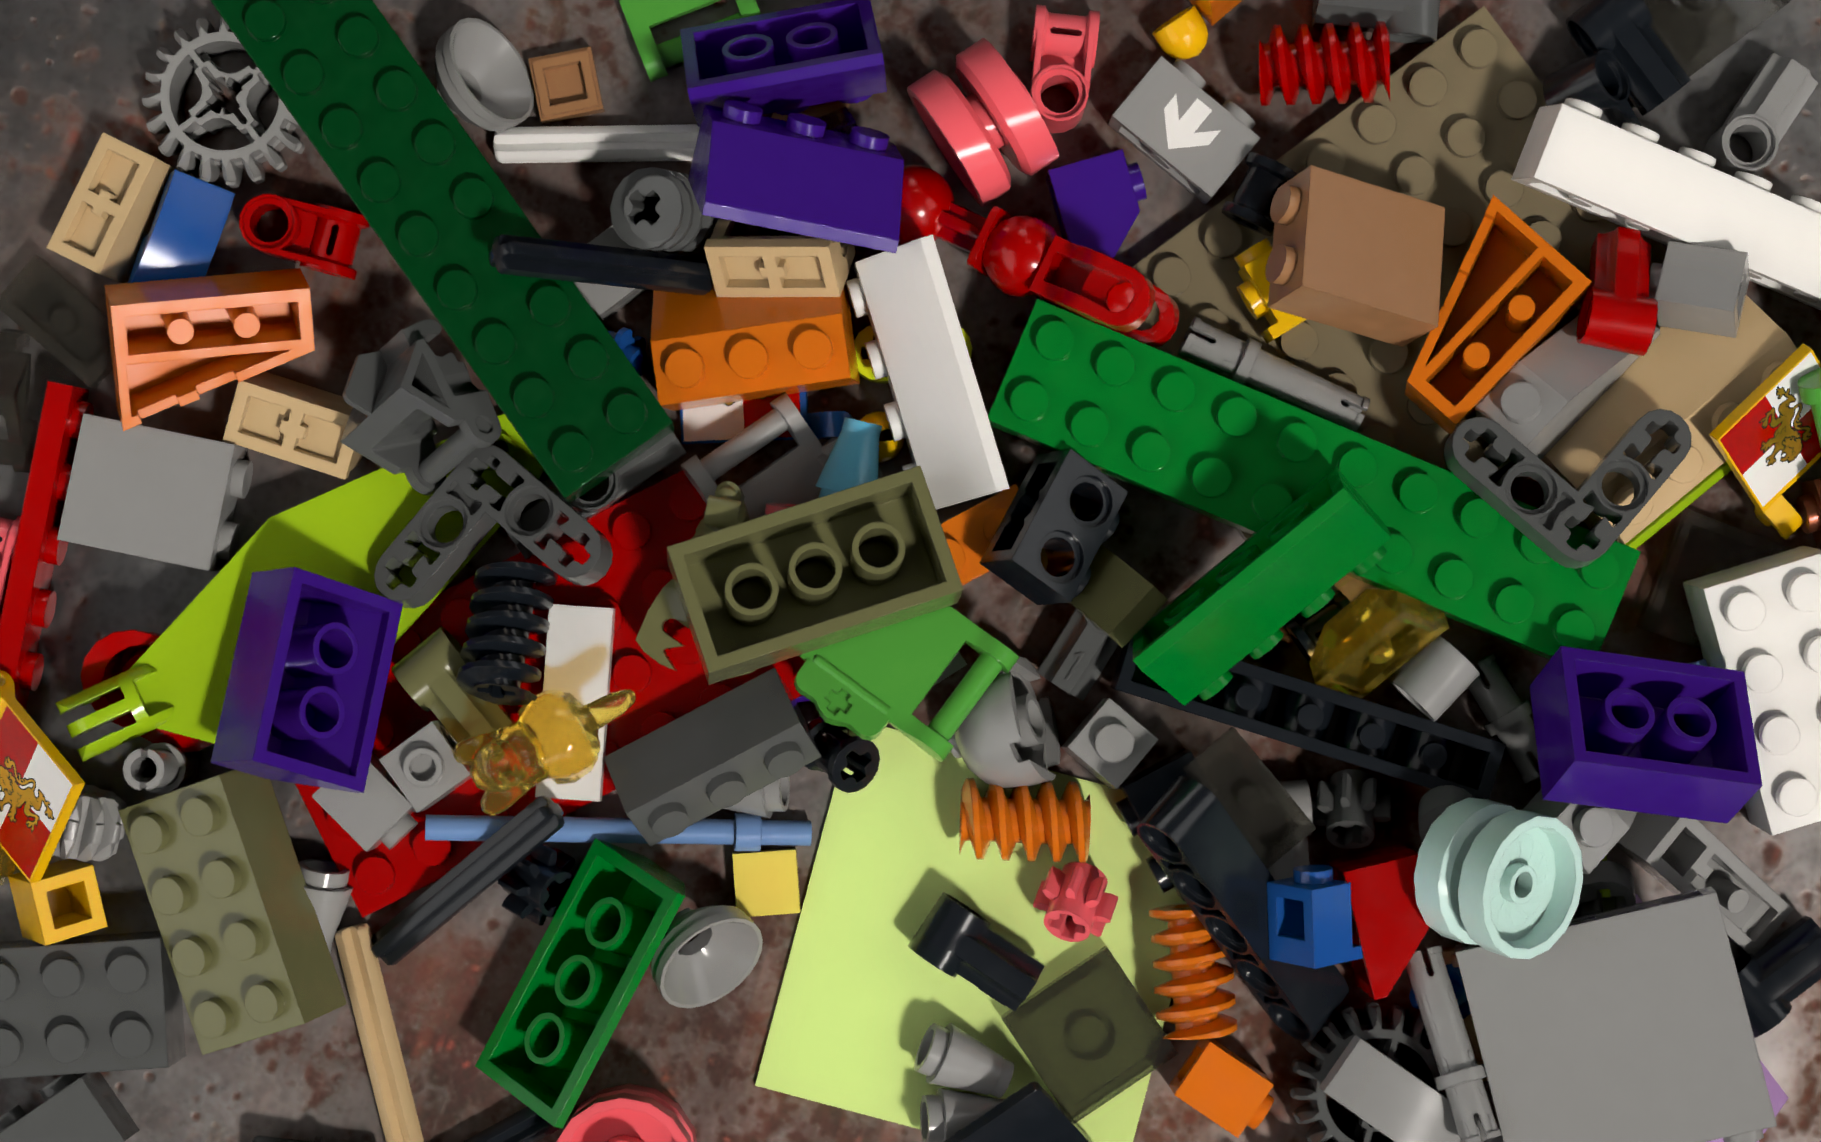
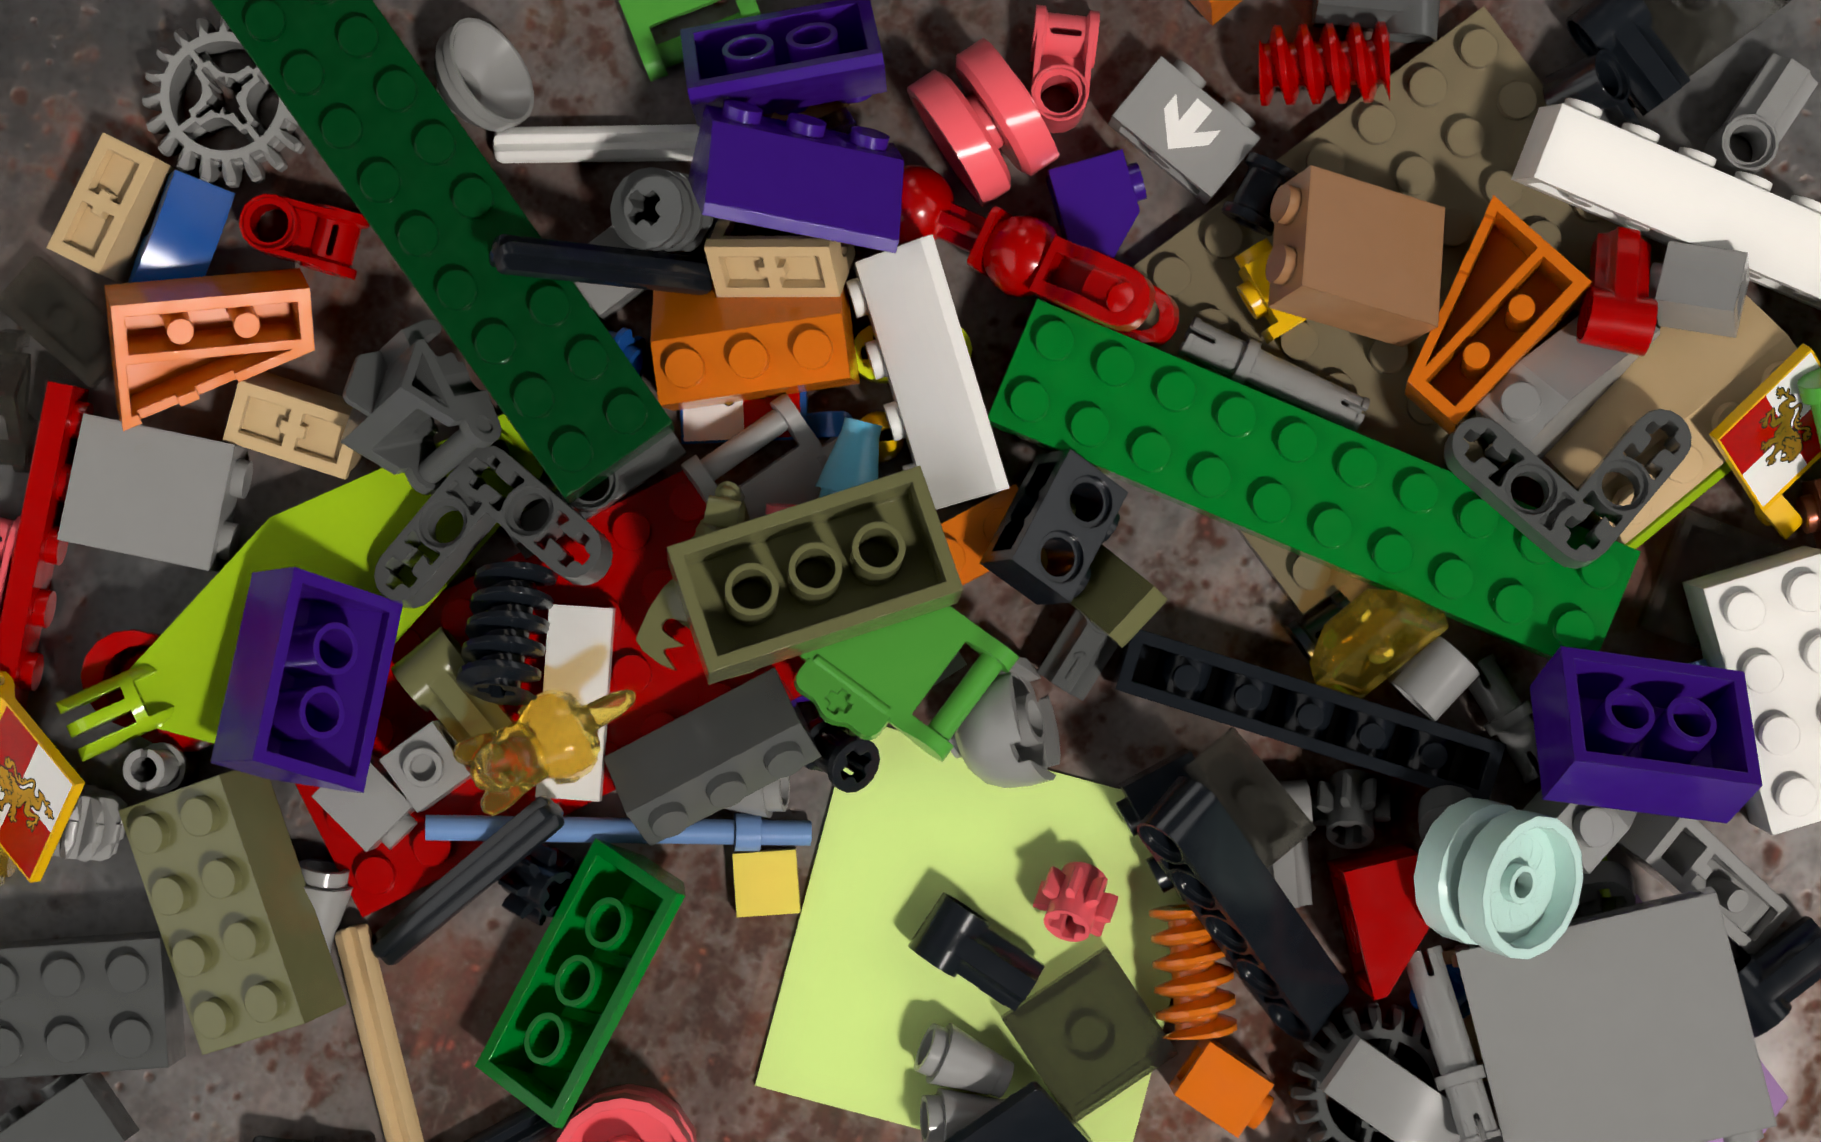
yellow brick [8,859,108,946] -> none
medium nougat tile [528,46,605,124] -> none
light grey piece [651,905,763,1008] -> none
orange piece [959,778,1091,863] -> none
light grey brick [1061,698,1159,789] -> none
green slope [1133,467,1391,706] -> none
yellow hinge [1152,5,1208,59] -> none
blue brick [1267,865,1363,969] -> none

